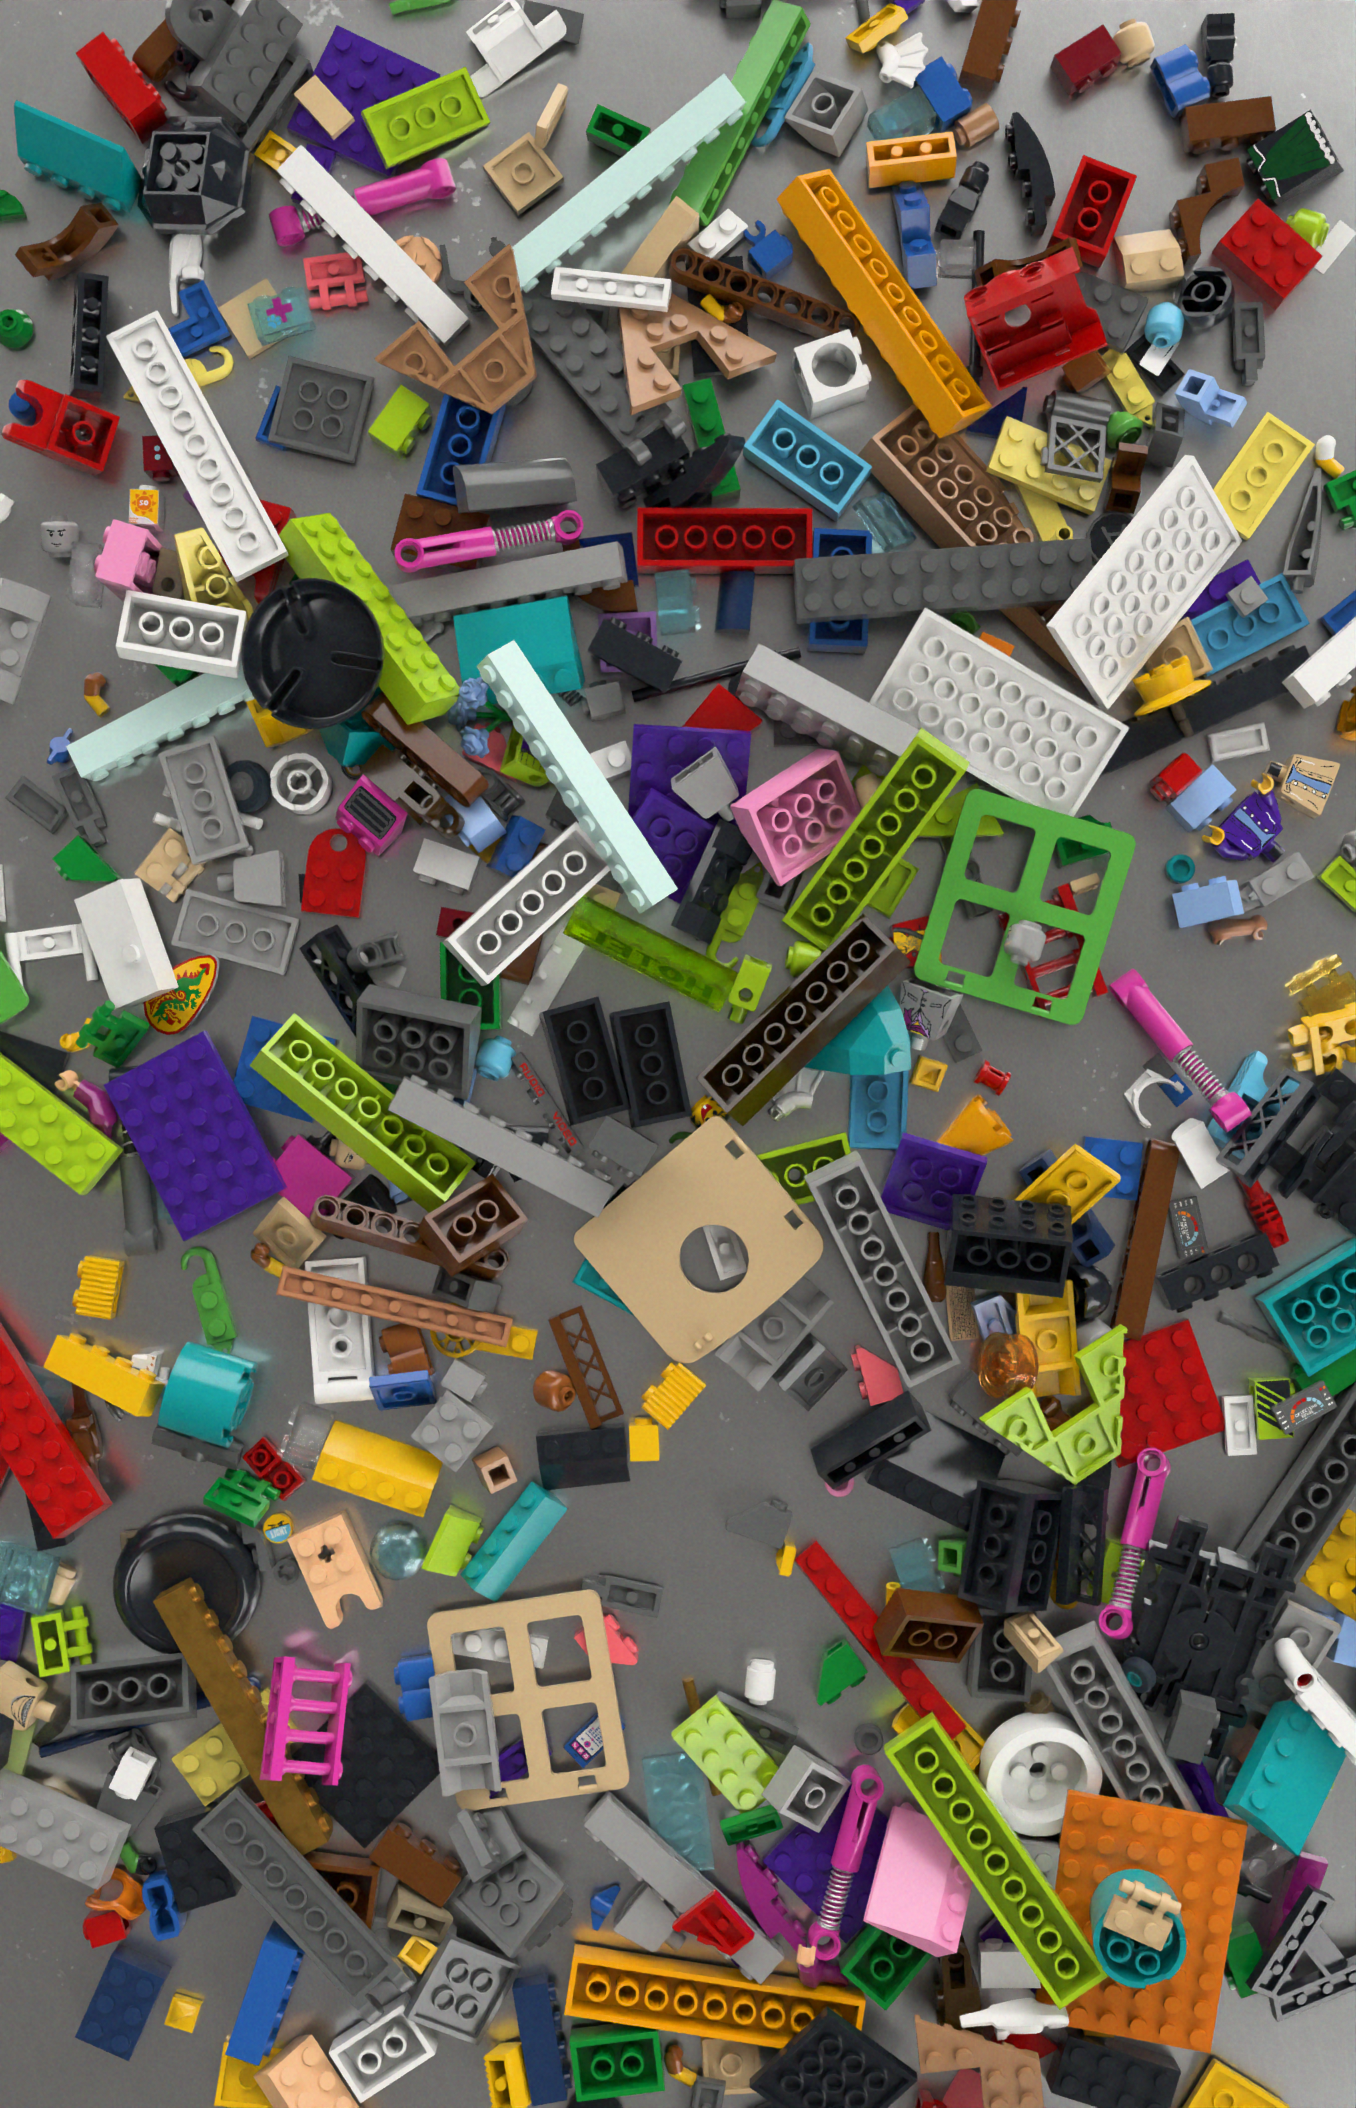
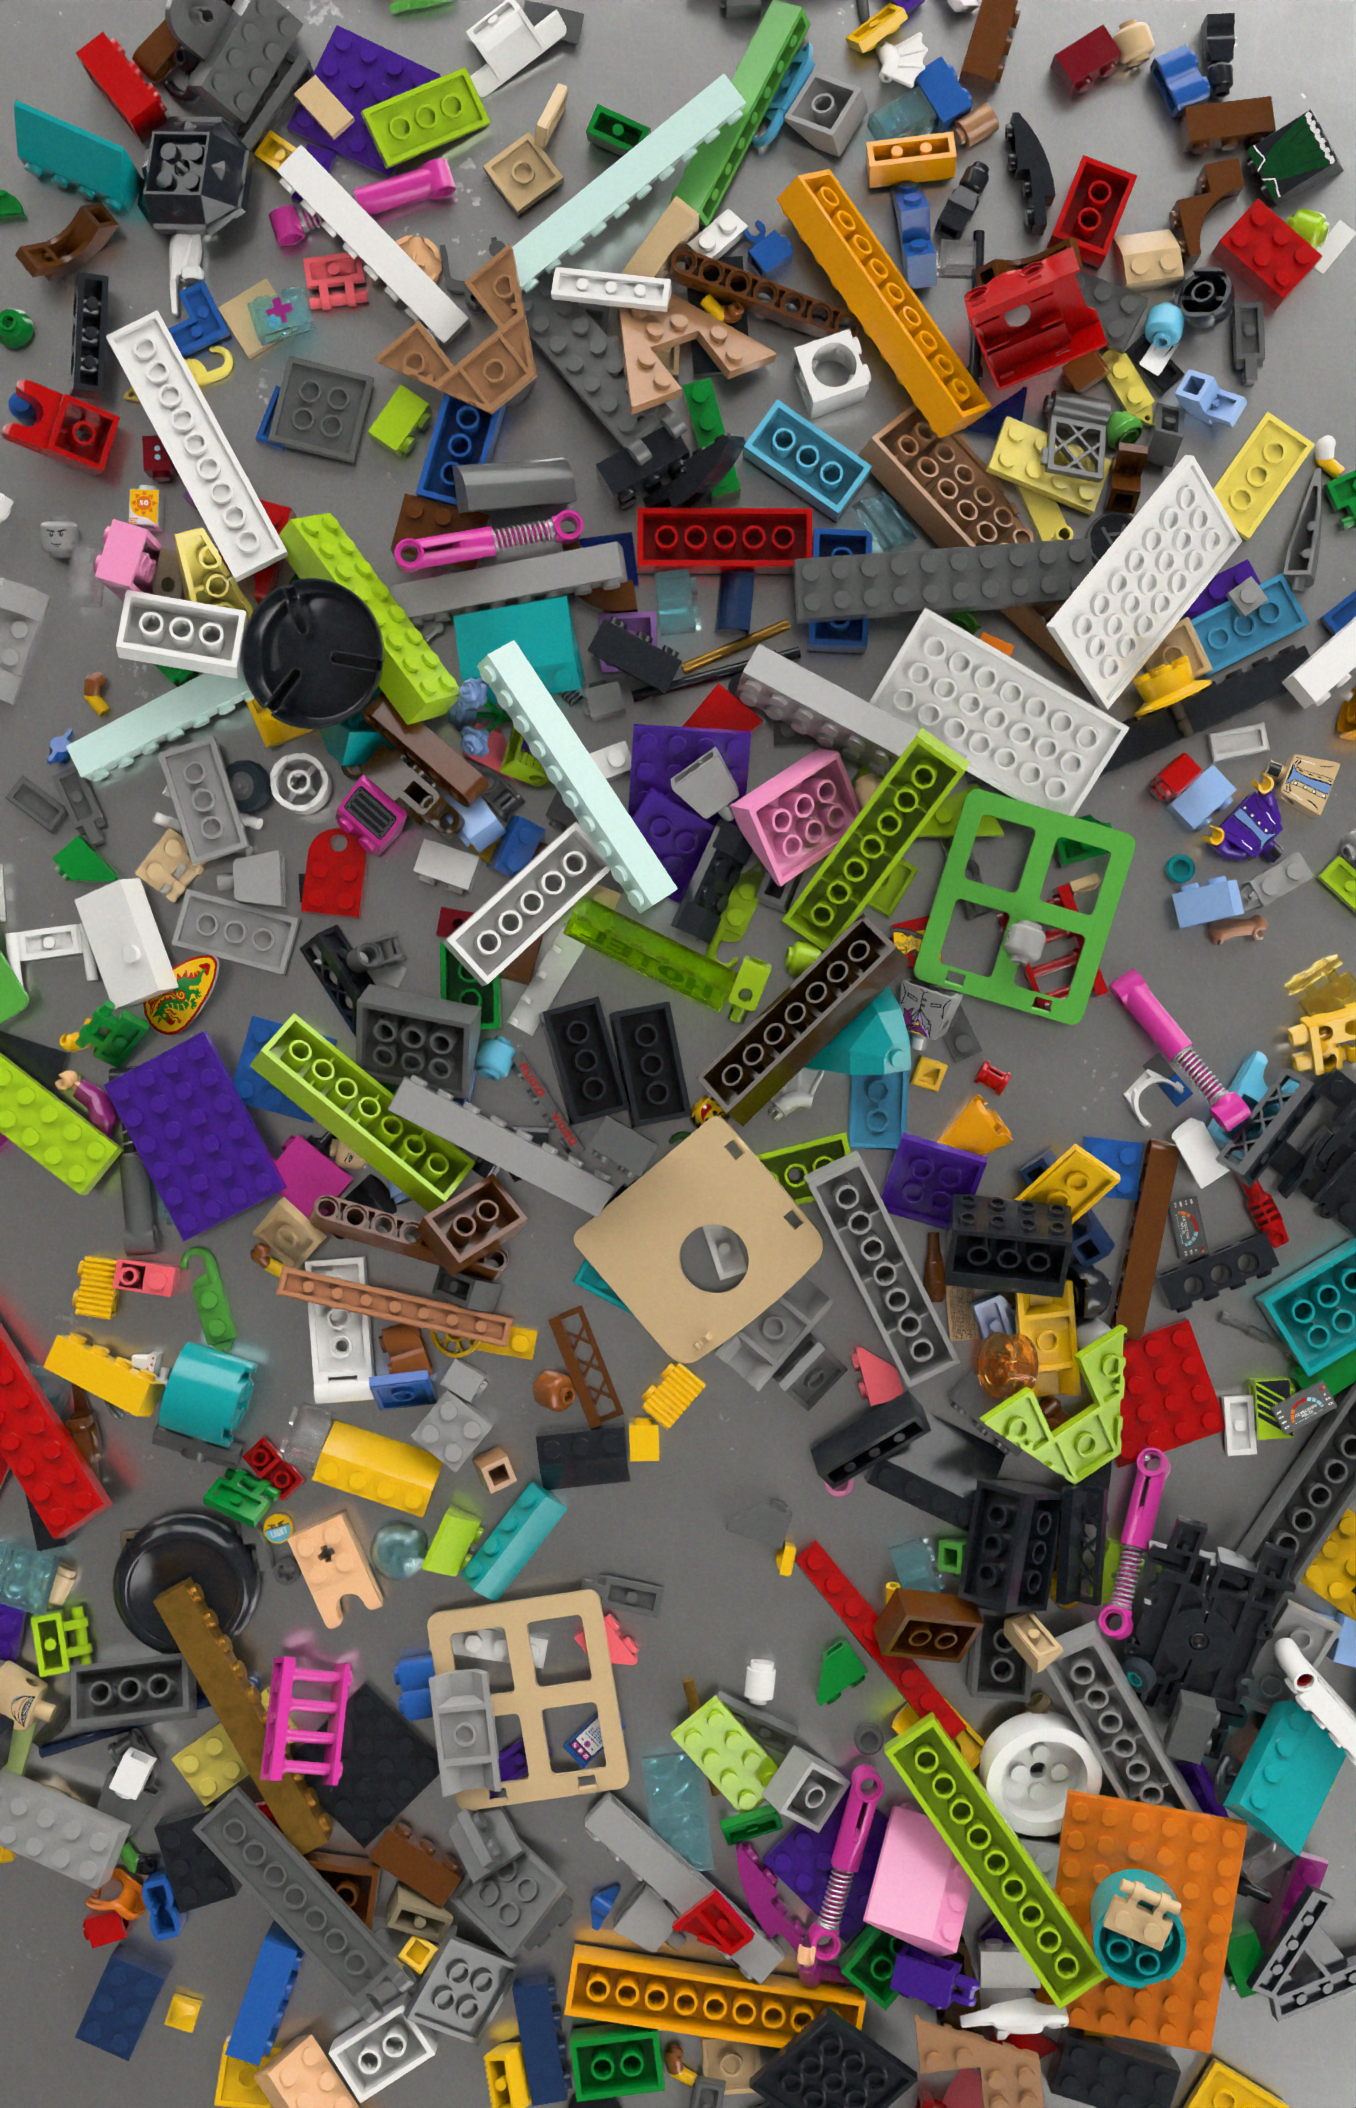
none -> coral slope [112,1259,181,1297]
none -> pearl gold bar [681,618,791,674]
none -> dark purple brick [890,1944,980,2009]

